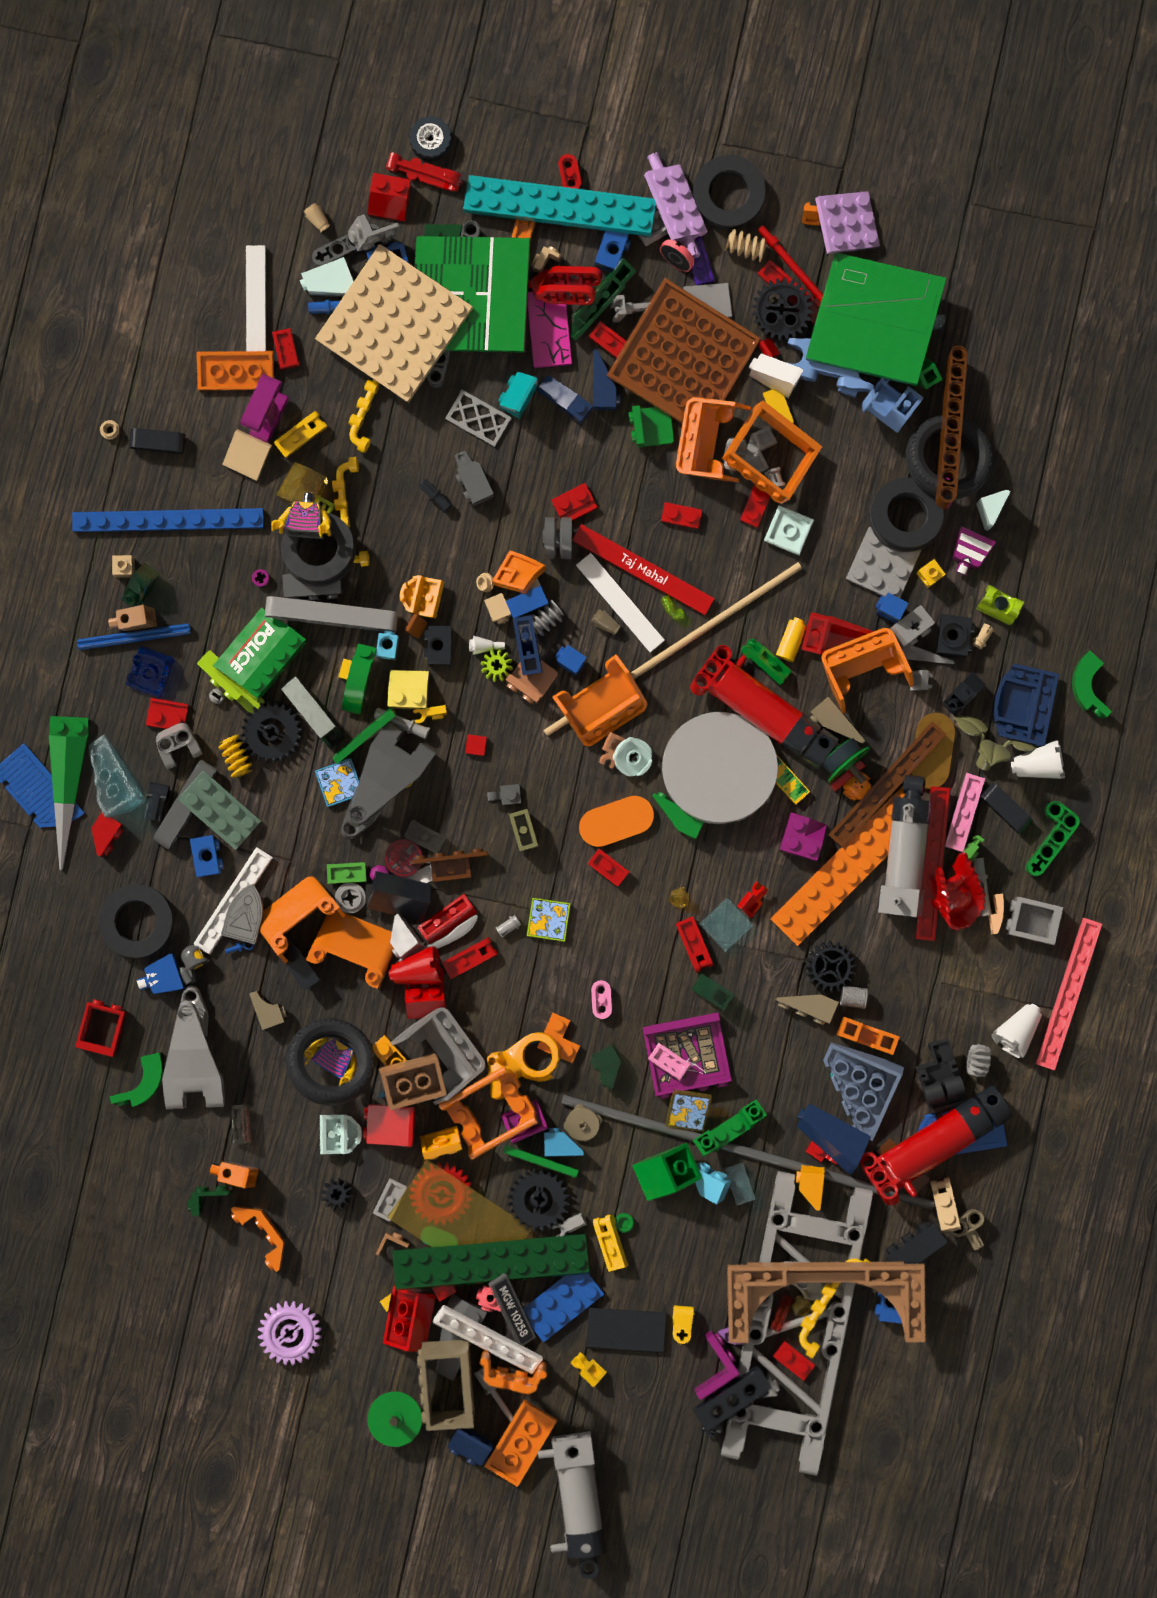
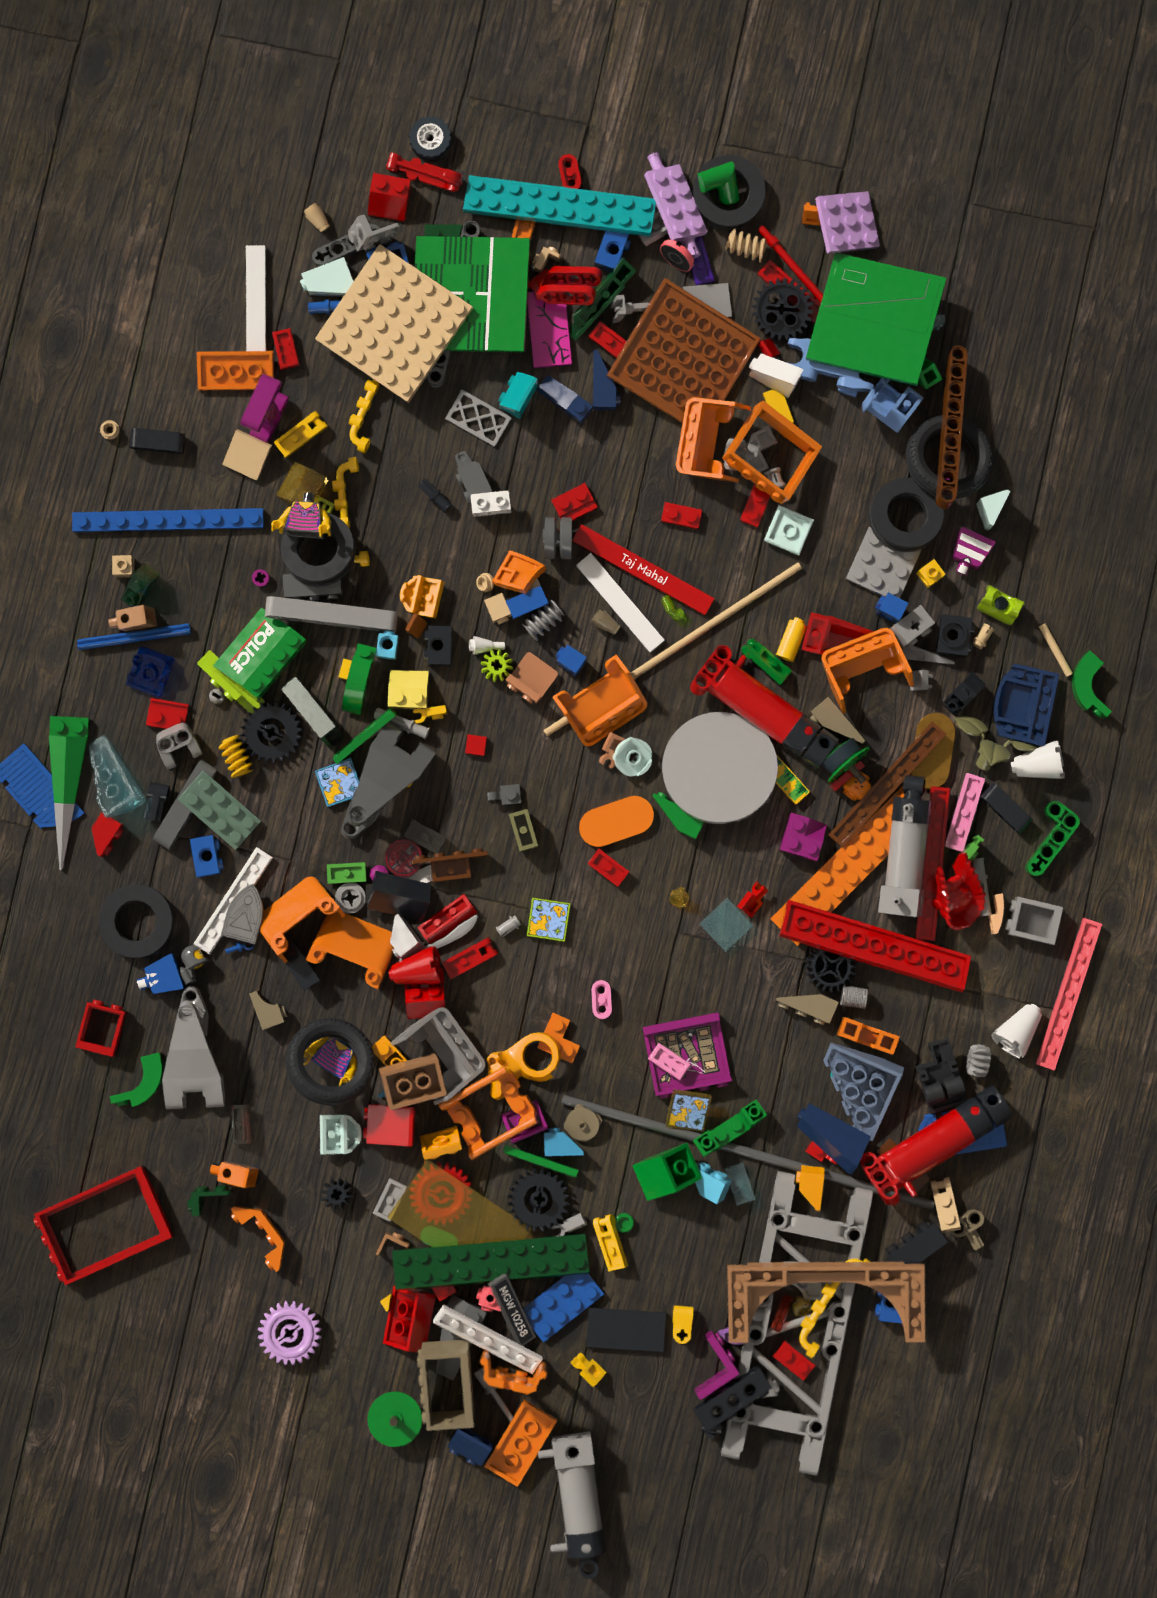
dark blue slope [513,615,543,676] -> none
clear green slope [590,1044,621,1089] -> none
green bracket [629,405,674,448] -> none
red plate [675,916,714,973] -> none
clear green slope [691,973,735,1011] -> none
none -> red window [33,1165,174,1285]
none -> white bracket [471,491,511,517]
none -> green brick [697,161,740,205]
none -> red plate [779,900,971,993]
none -> tan bar [1039,623,1073,677]

